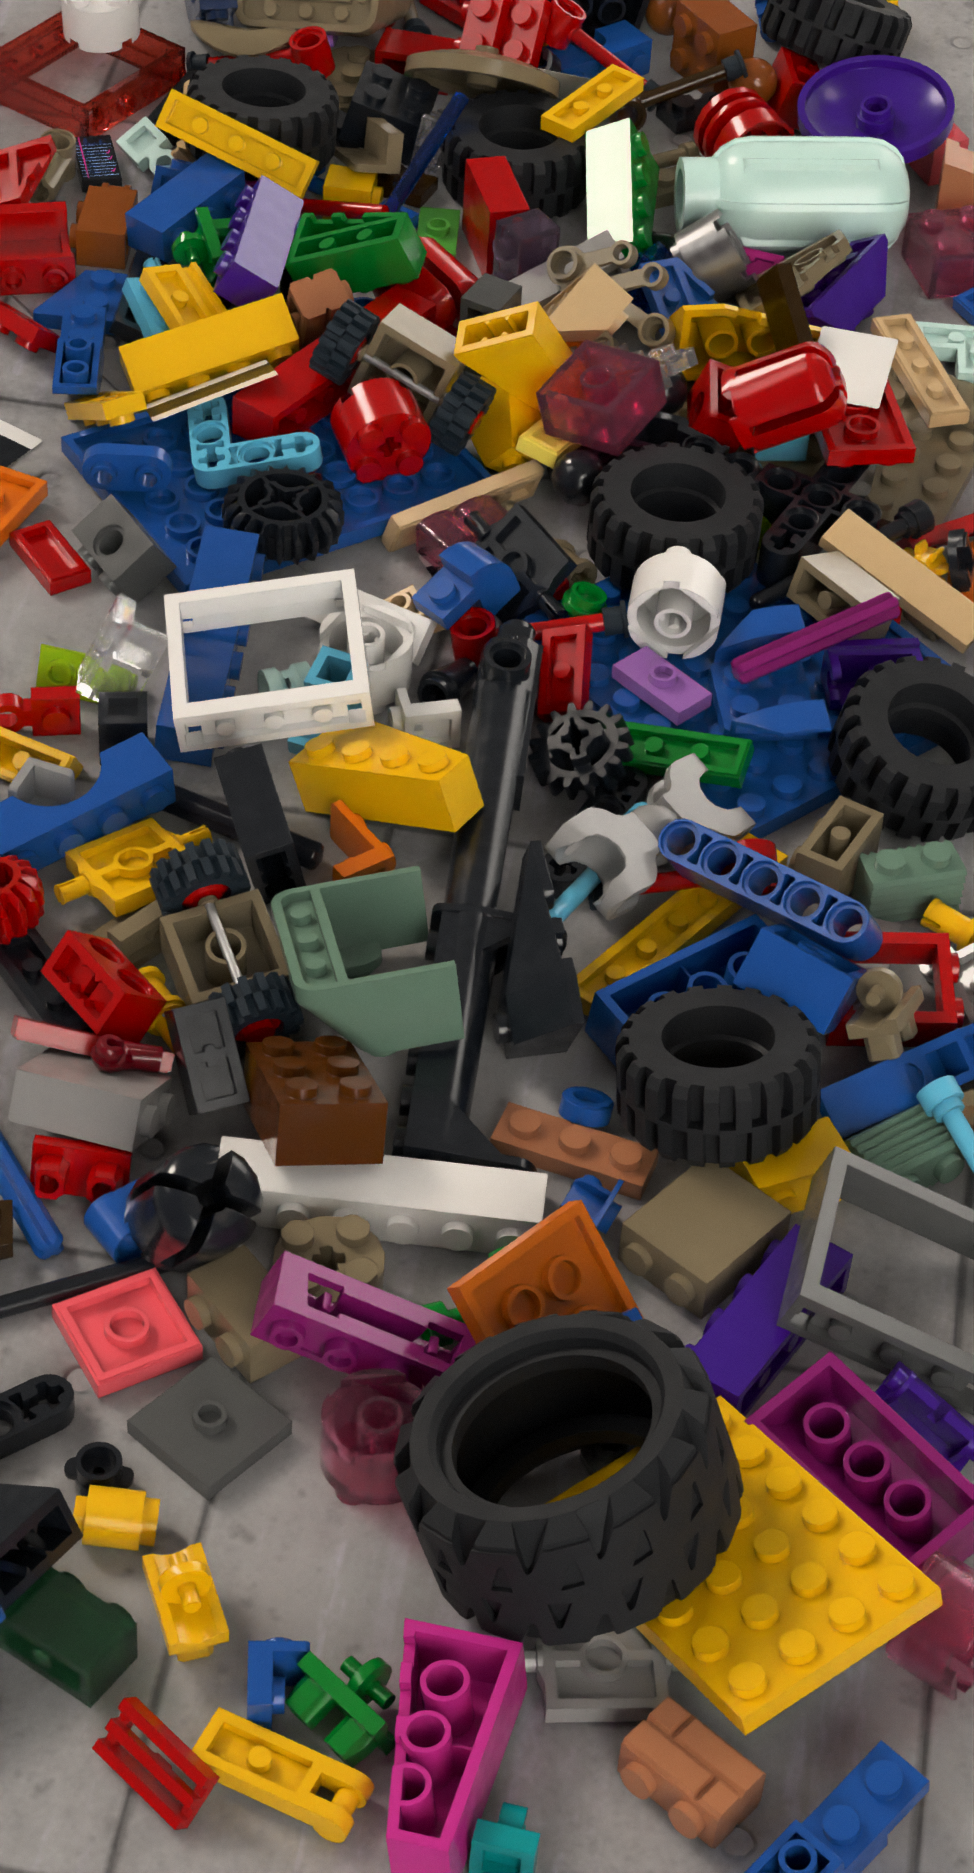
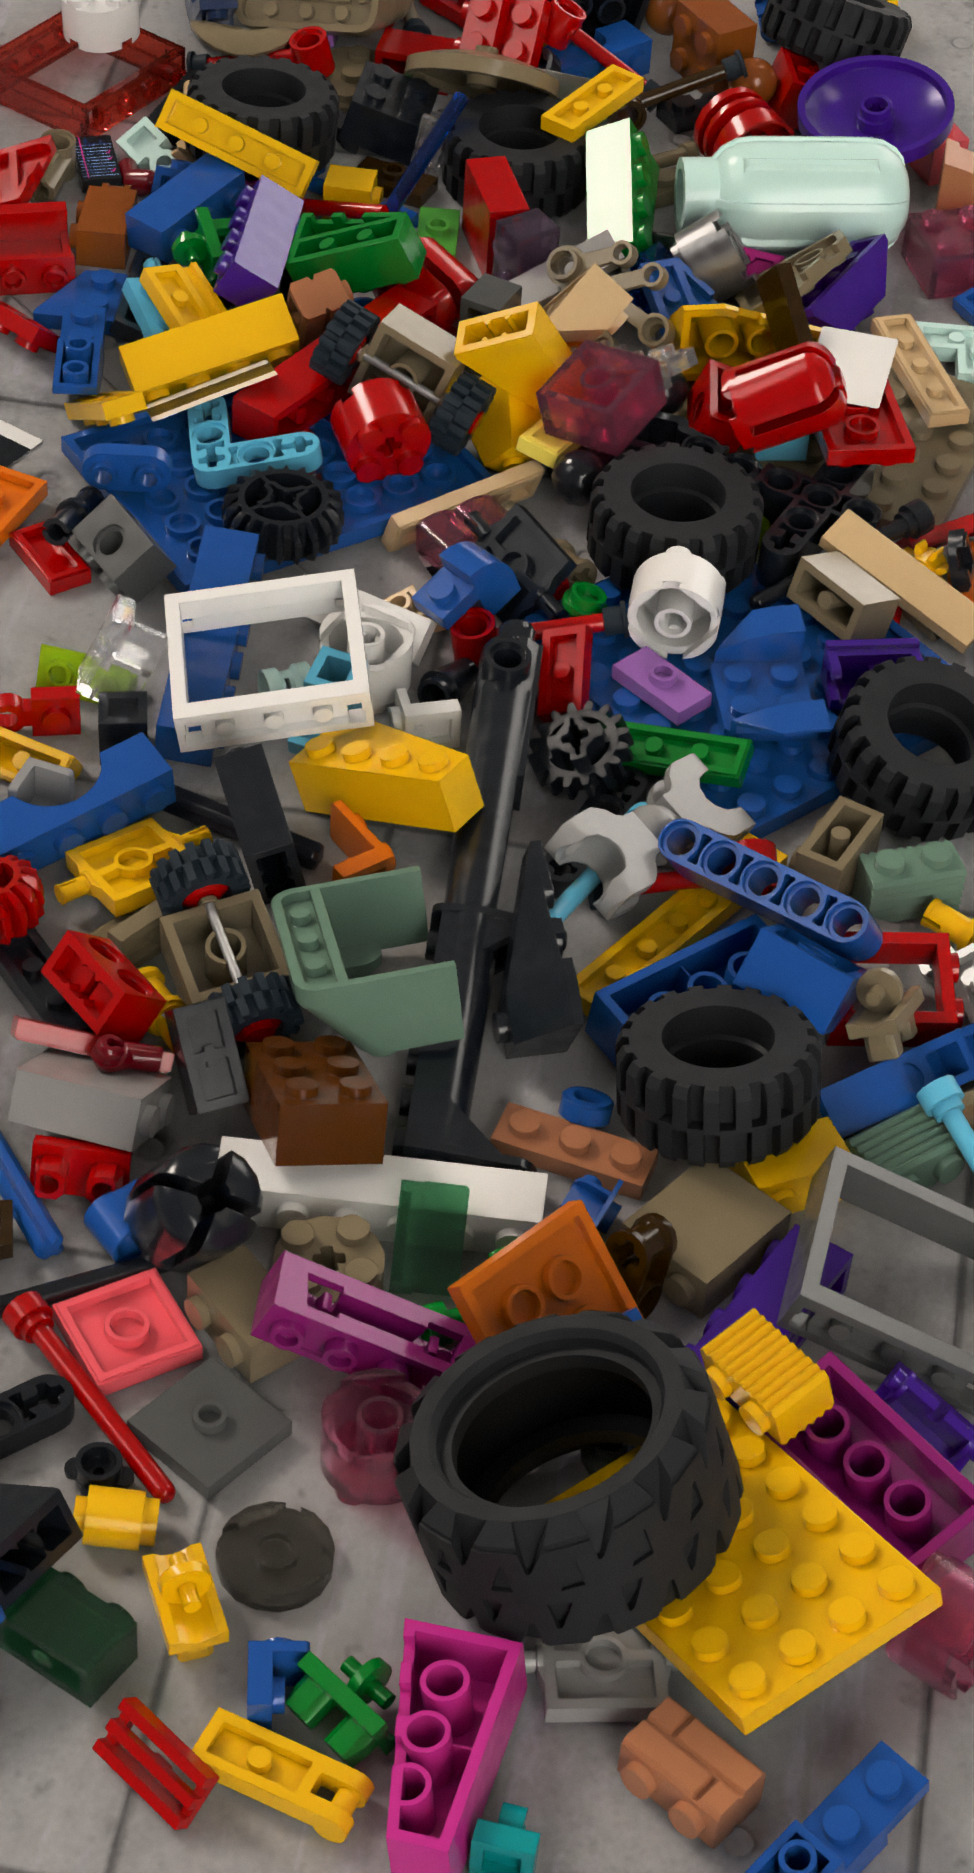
dark tan panel [334,117,404,174] -> none
magenta axle [731,592,900,684] -> none
none -> red piece [2,1291,176,1504]
none -> black pin [42,486,104,546]
none -> dark red arm [118,158,155,196]
none -> clear smoke tile [215,1501,335,1613]
none -> clear green panel [389,1178,470,1297]
none -> dark brown piece [605,1213,678,1319]
none -> yellow brick [700,1308,834,1445]

